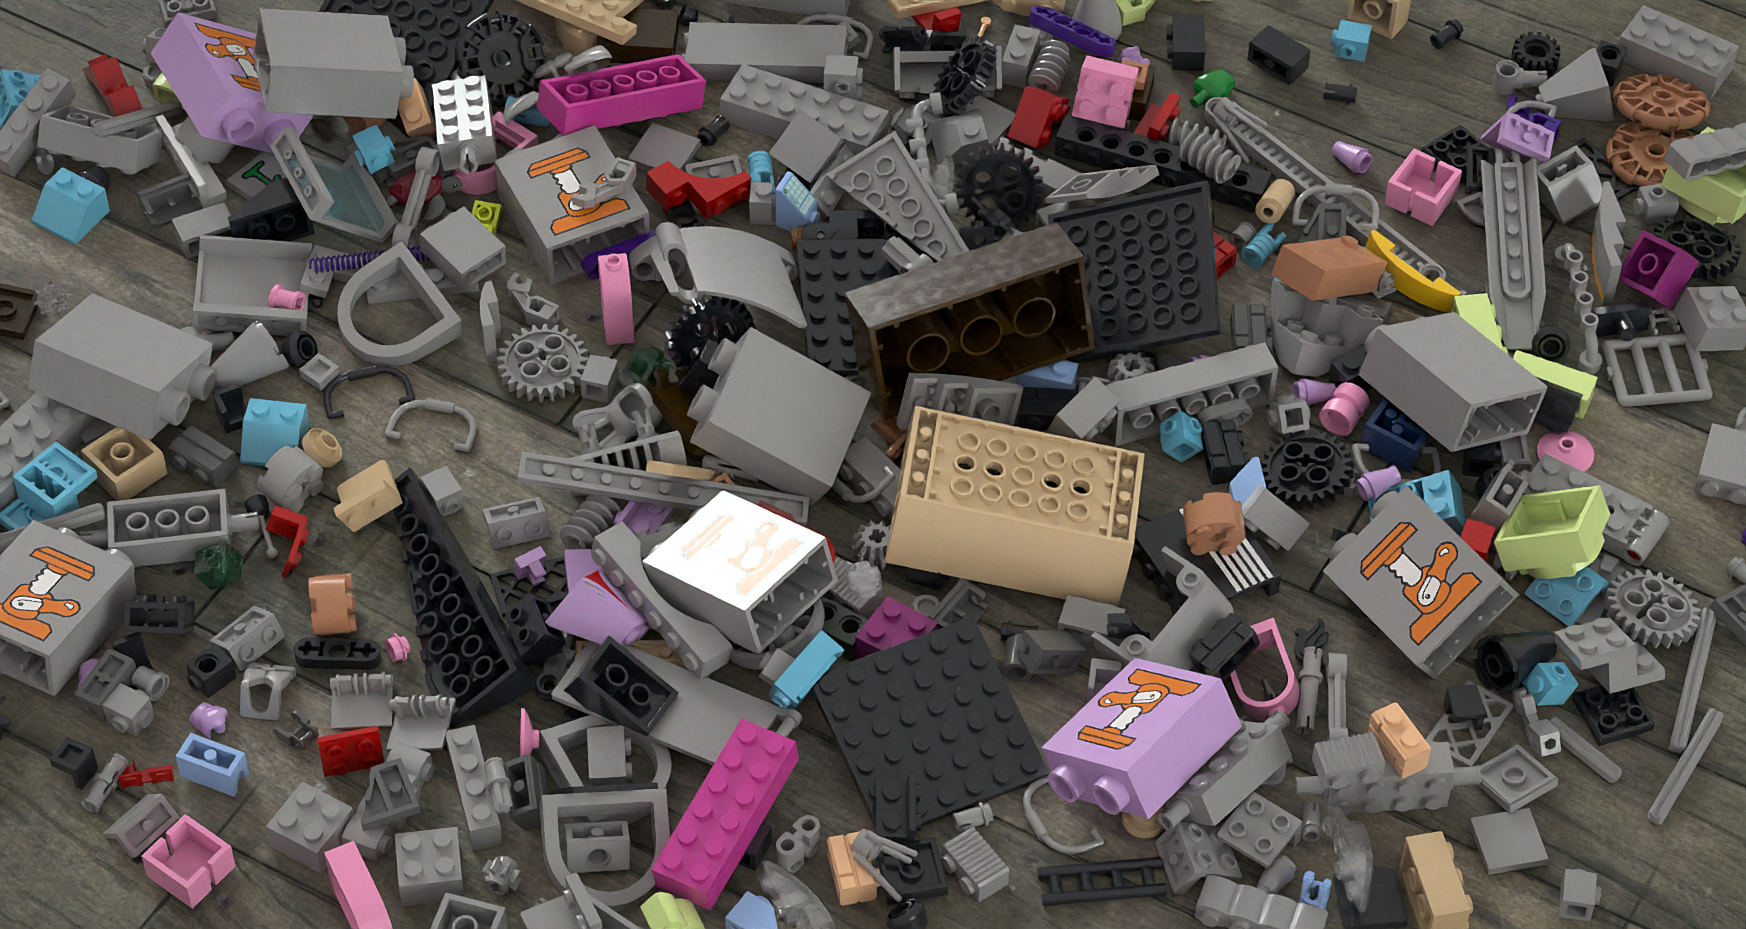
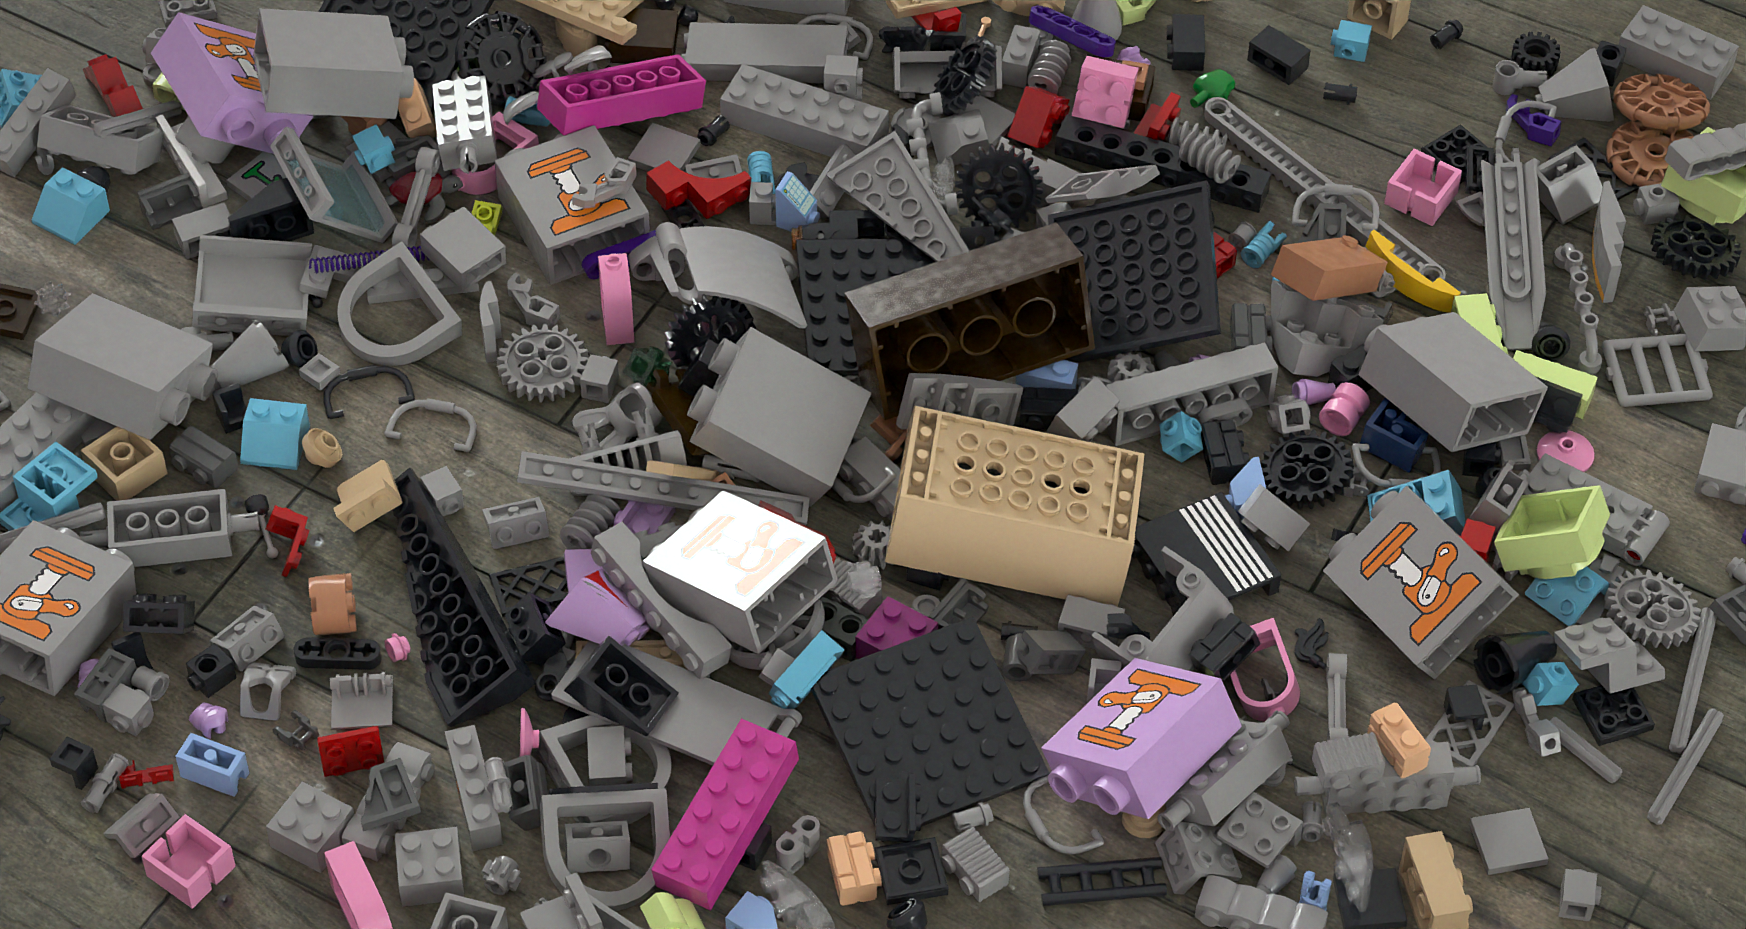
clear green brick [195,541,243,590] -> none
light grey brick [257,444,324,513] -> none
bright pink bush [268,284,306,310] -> none
light grey hinge [386,694,456,751] -> none
lavender tile [513,546,546,586] -> none
light grey tile [769,109,844,185] -> none
light grey plant [851,828,918,902] -> none
light grey piece [881,236,934,275] -> none
nougat brick [1183,492,1245,555] -> none
light grey plant [1212,97,1267,164] -> none
tan brick [1256,179,1295,224] -> none
light grey pin [1295,647,1323,735] -> none
lavender cone [1331,141,1372,173] -> none
lavender cone [1356,465,1401,501] -> none
light grey tile [1478,744,1558,813] -> none
lavender bracket [1481,111,1555,163] -> none
black tile [1592,301,1650,341] -> none
magenta brick [1618,230,1699,310] -> none

